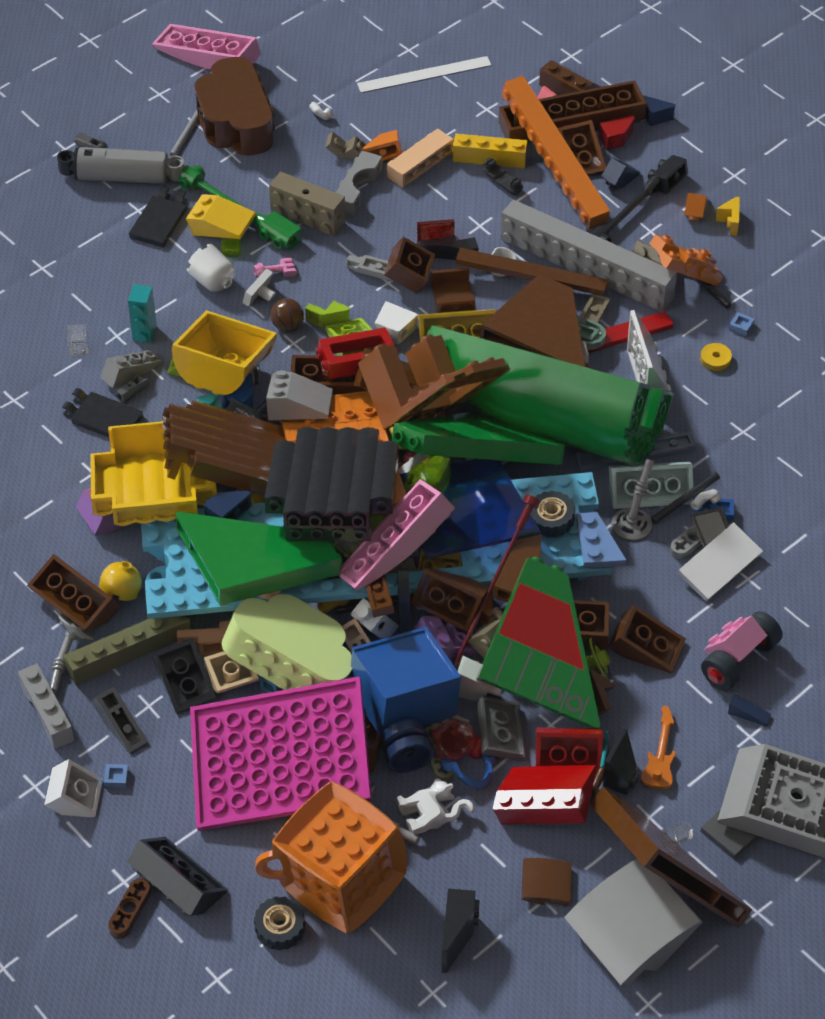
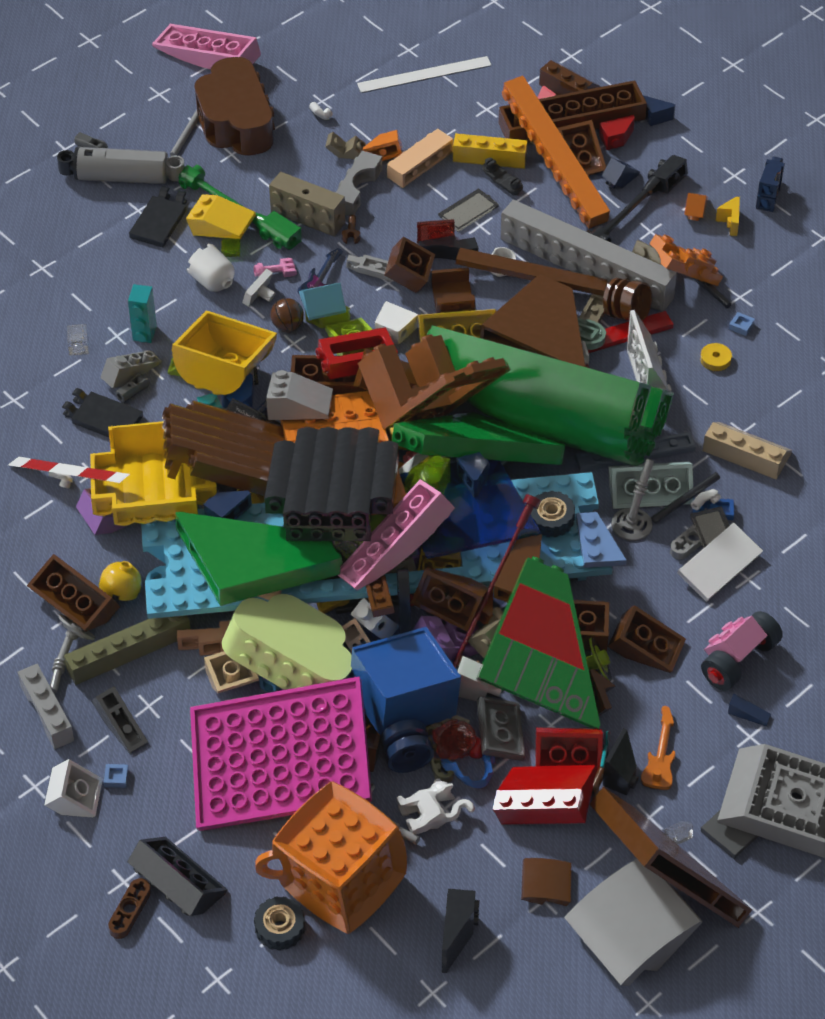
black slope [152,638,217,714] -> none
none -> sticker [9,457,130,483]
none -> white arm [49,472,73,489]
none -> dark blue piece [298,248,343,301]
none -> medium azure slope [299,283,346,320]
none -> reddish brown bar [342,215,361,244]
none -> clear smoke piece [438,188,499,232]
none -> dark blue slope [457,452,490,497]
none -> reddish brown wheel [603,278,652,321]
none -> tan slope [703,422,792,480]
none -> dark blue hips [756,156,785,212]

